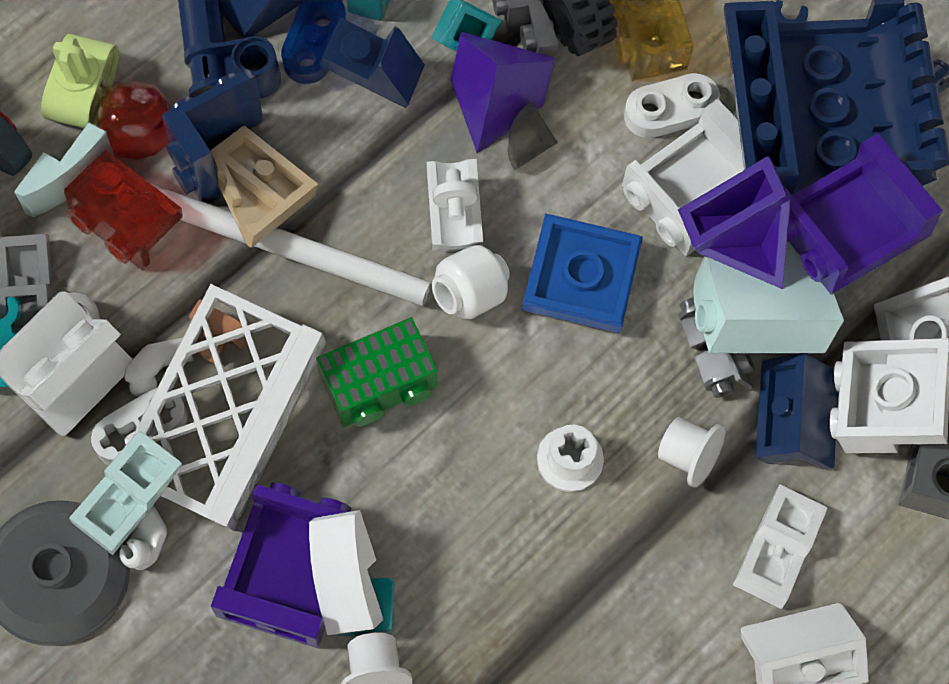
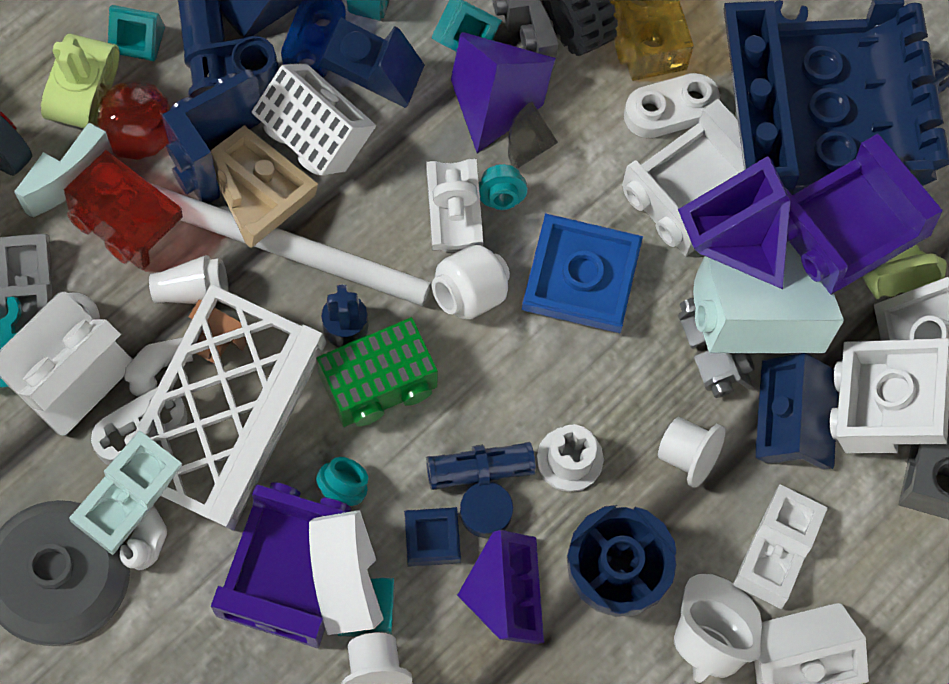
none -> teal slope [108,5,166,61]
none -> white cone [149,255,228,304]
none -> white brick [252,64,377,175]
none -> teal plate [316,457,369,506]
none -> dark blue piece [321,284,369,347]
none -> dark blue tile [404,507,461,567]
none -> dark blue pin [426,442,536,490]
none -> dark purple slope [457,530,544,644]
none -> dark blue tile [460,482,513,538]
none -> teal plate [479,164,528,210]
none -> dark blue cylinder [566,505,677,617]
none -> white piece [674,574,762,683]
none -> yellowish green piece [863,245,947,299]

